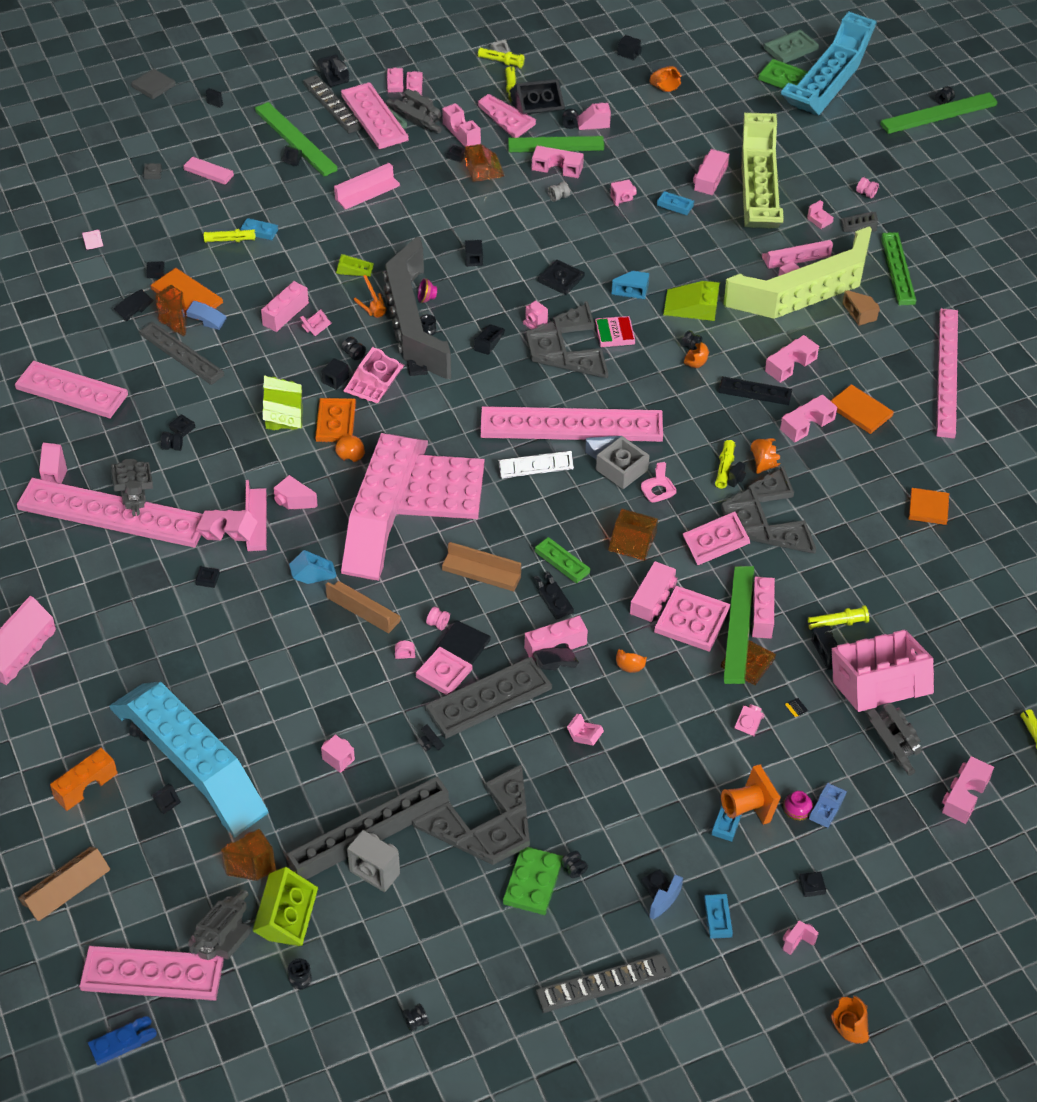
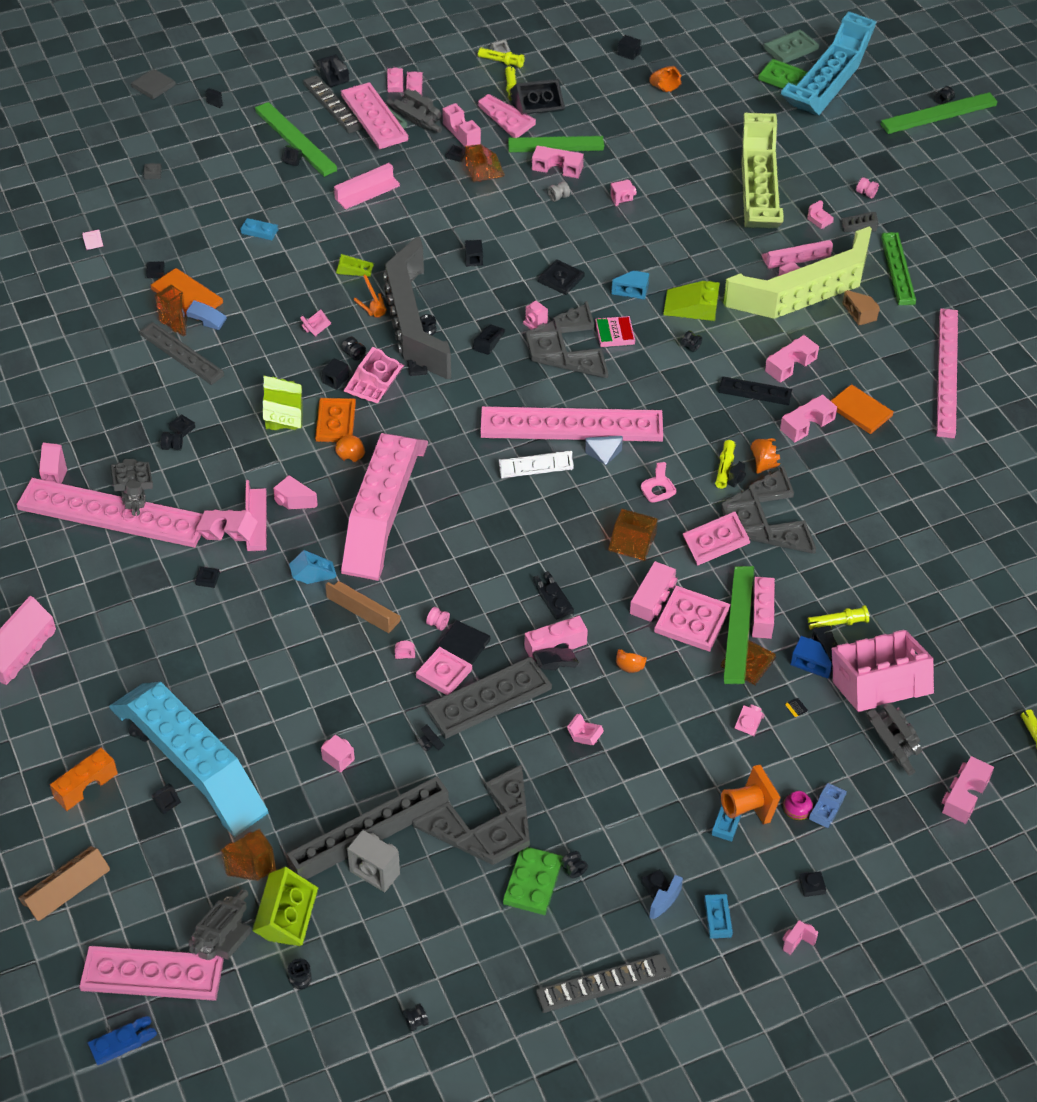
bright pink plate [15,361,128,418] -> none
black slope [113,289,154,322] -> none
bright pink tile [184,157,234,185] -> none
neon yellow pin [204,229,255,243] -> none
bright pink brick [261,281,309,332] -> none
bright pink plate [397,455,484,519] -> none
dark pink piece [417,278,437,303] -> none
medium nougat panel [442,542,521,591] -> none
bright green plate [535,537,590,584] -> none
black wheel [562,109,578,129] -> none
bright pink slope [578,103,611,130] -> none
light grey brick [596,436,649,489] -> none
dark azure plate [657,191,694,215] -> none
orange hair [684,342,709,368] -> none
bright pink brick [693,149,729,195] -> none
orange hair [831,996,869,1044] -> none
orange tile [909,488,949,525] -> none
none -> blue slope [791,636,832,679]

